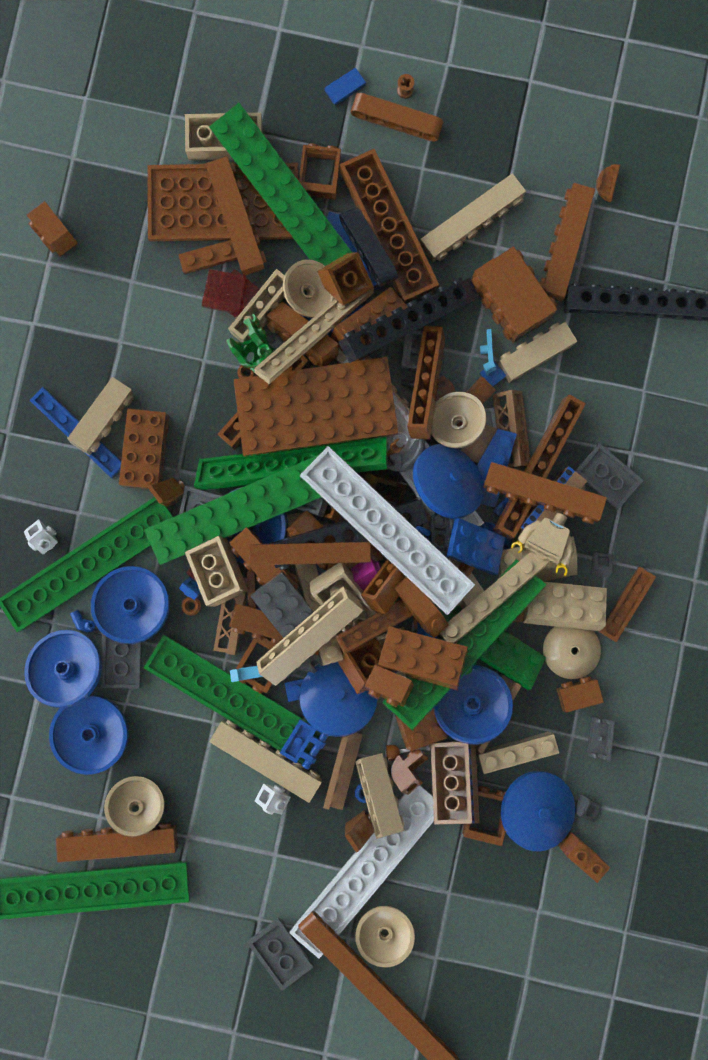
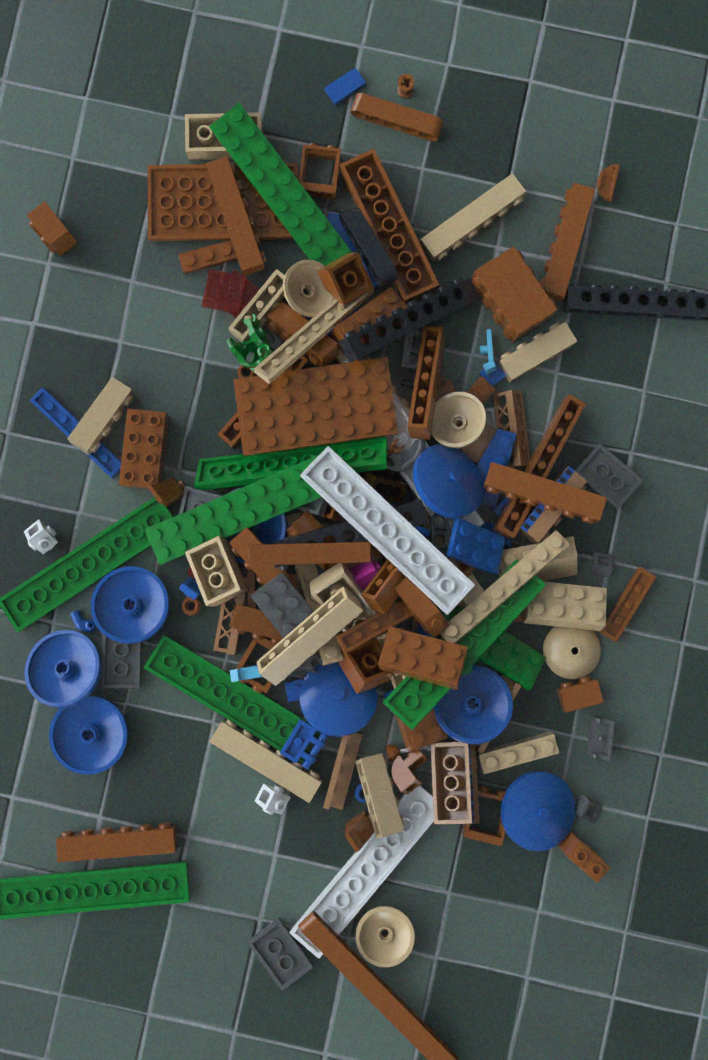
tan dish [104,776,164,837] -> none
dark orange brick [365,665,414,707] -> none
tan torso [511,513,574,576] -> none

